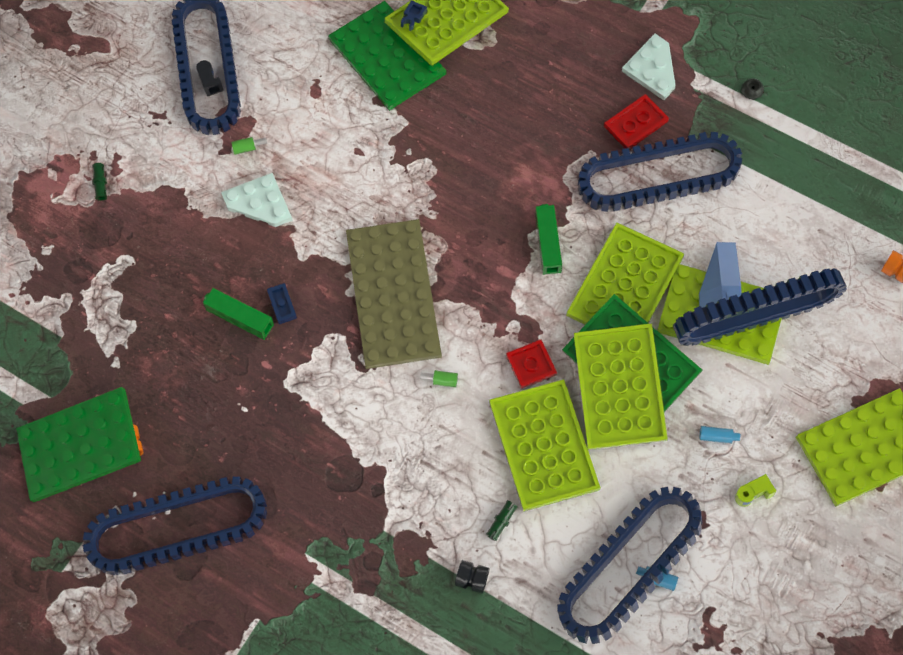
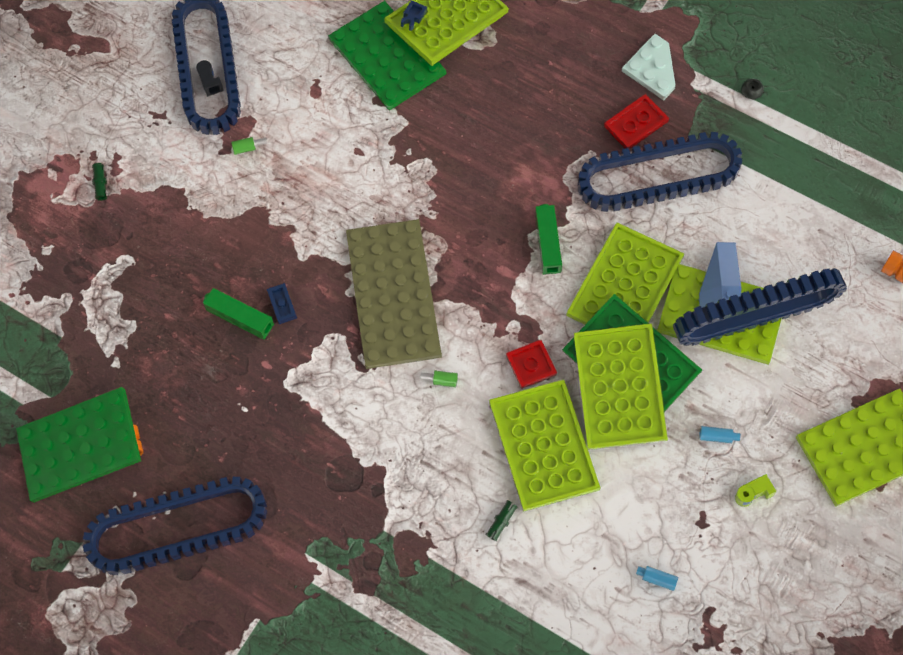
light aqua plate [221,173,293,227] -> none
black wheel [455,560,490,594] -> none
dark blue piece [557,487,703,644] -> none

